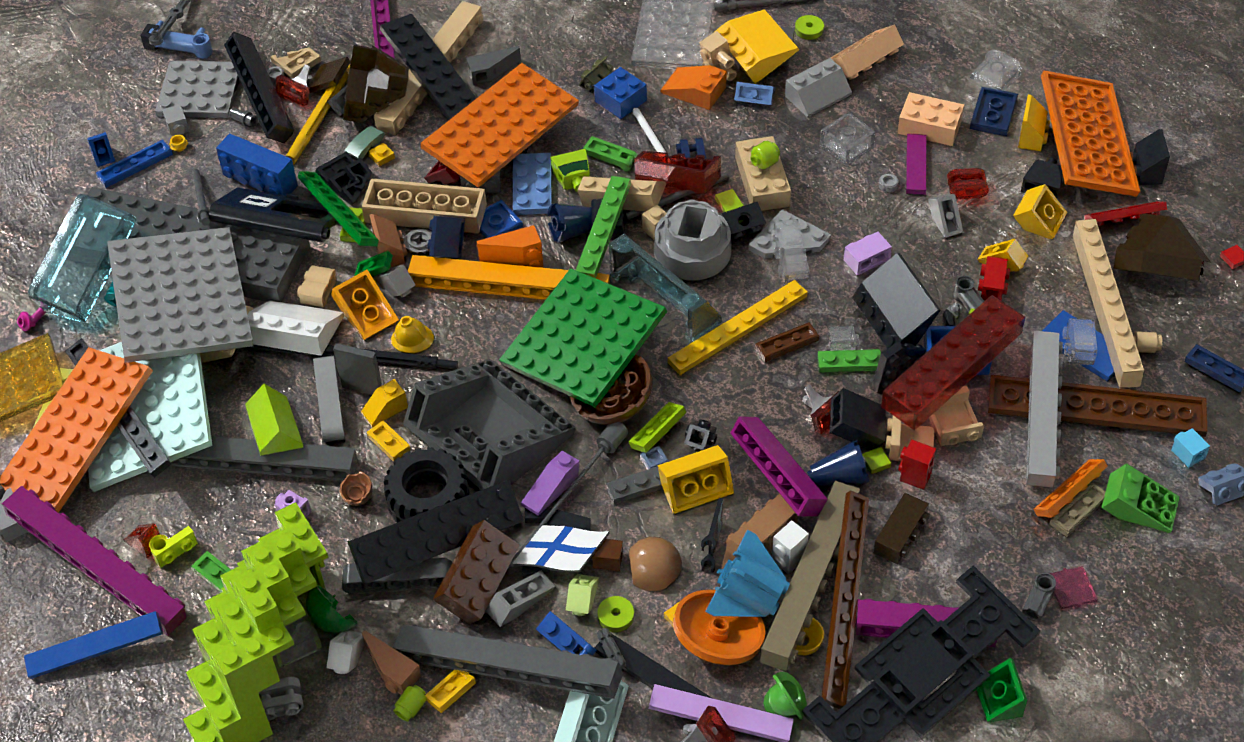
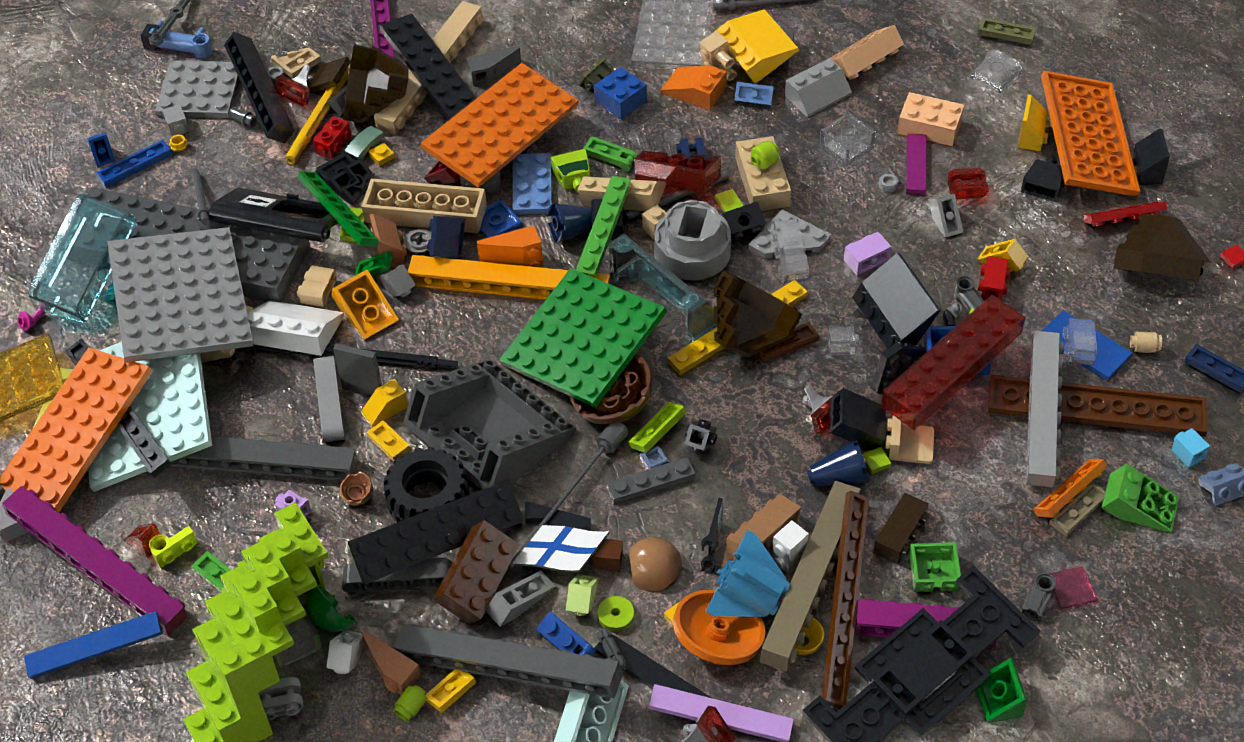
blue brick [216,133,298,196] -> none
lime slope [245,383,303,456] -> none
yellow hat [391,316,434,353] -> none
medium lavender slope [521,451,579,516] -> none
white bar [633,108,677,172] -> none
yellow slope [658,445,734,514] -> none
magenta brick [730,416,828,517] -> none
bright green helmet [763,672,807,721] -> none
lime piece [795,15,824,40] -> none
bright green plate [817,349,881,373] -> none
red brick [898,439,936,490] -> none
tan panel [924,385,984,446] -> none
dark blue tile [969,86,1018,136] -> none
yellow slope [1013,184,1067,239] -> none
tan brick [1073,219,1144,388] -> none
none -> red brick [313,116,352,159]
none -> dark brown panel [714,271,803,358]
none -> bright green piece [909,542,961,592]
none -> olive plate [978,17,1036,45]

